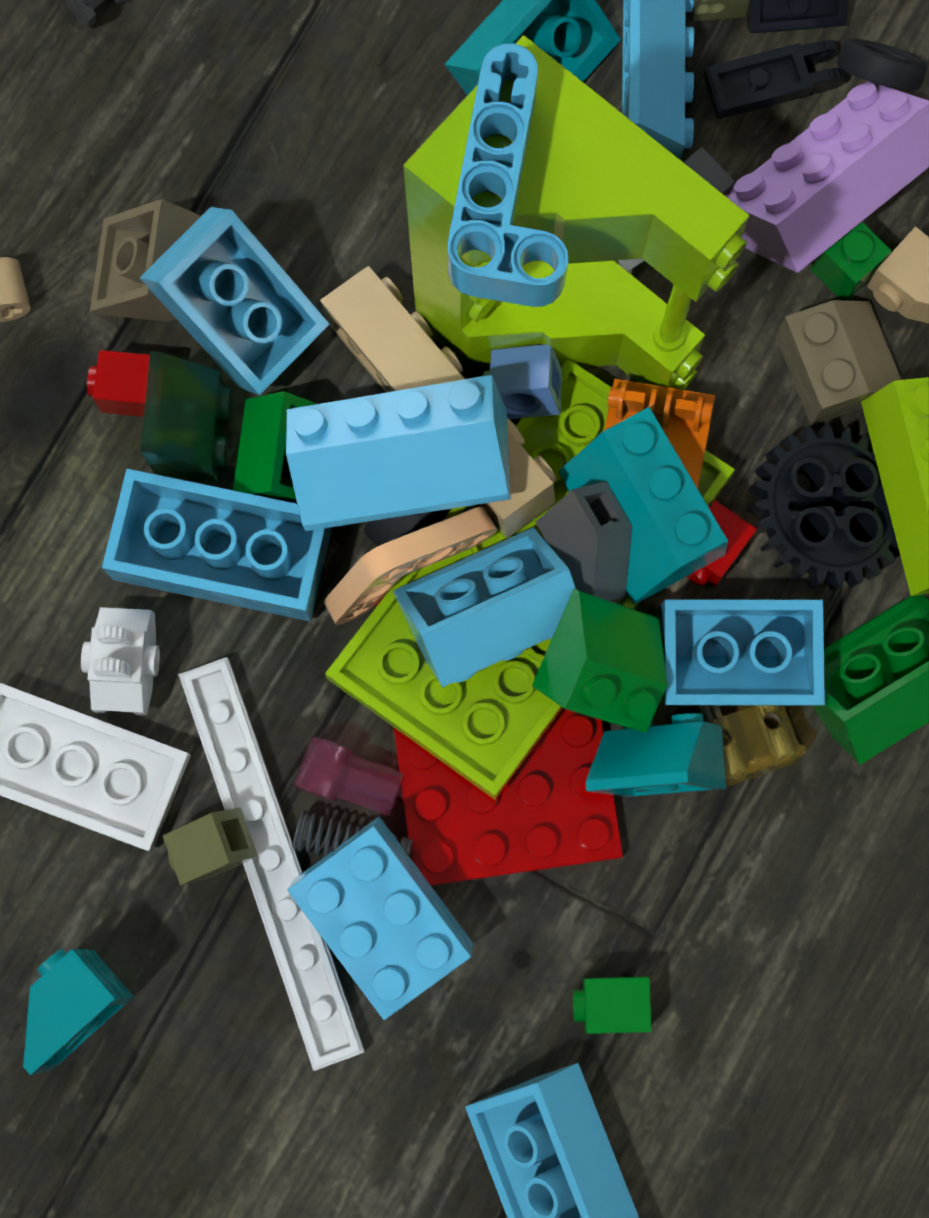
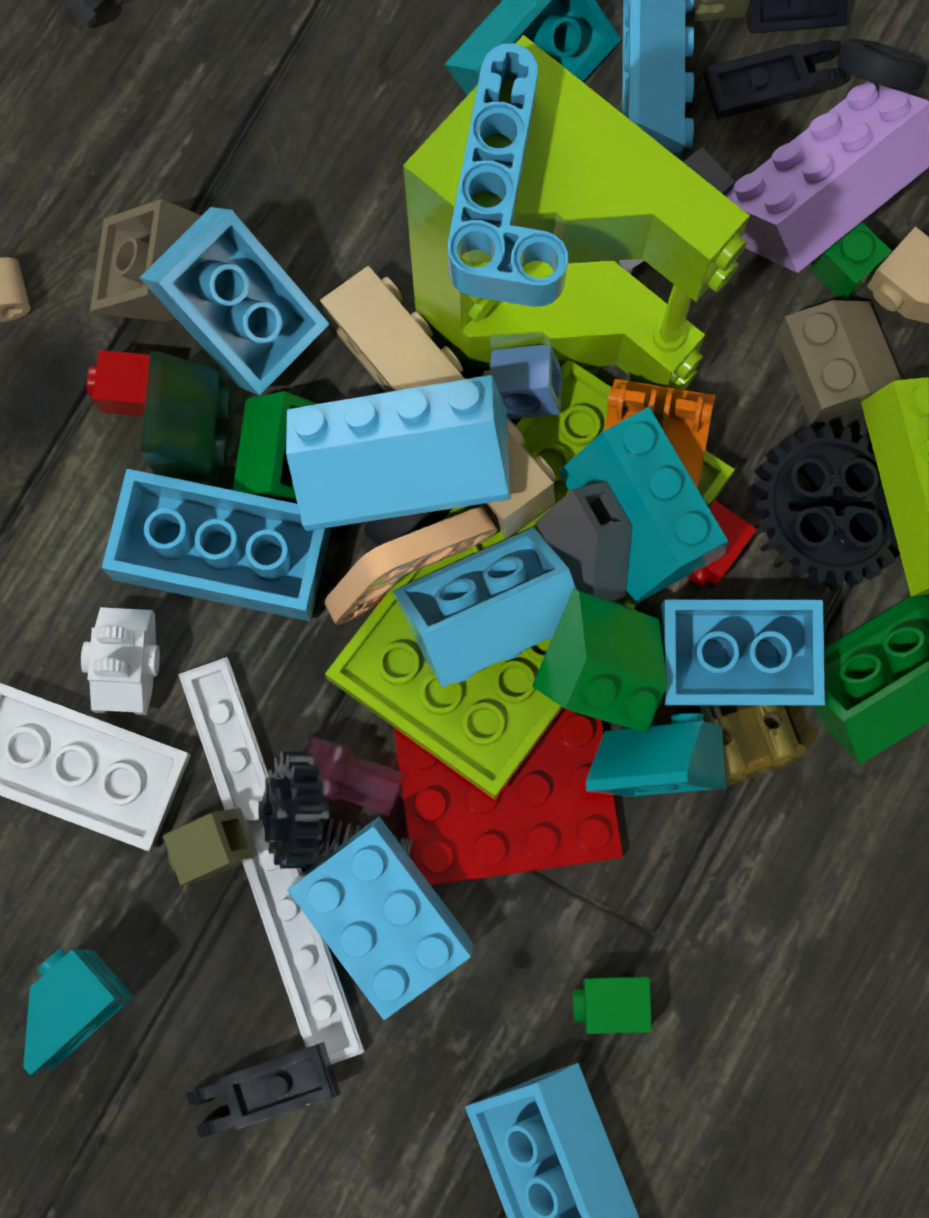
none -> black hinge [186,1042,341,1138]
none -> black gear [258,751,329,869]

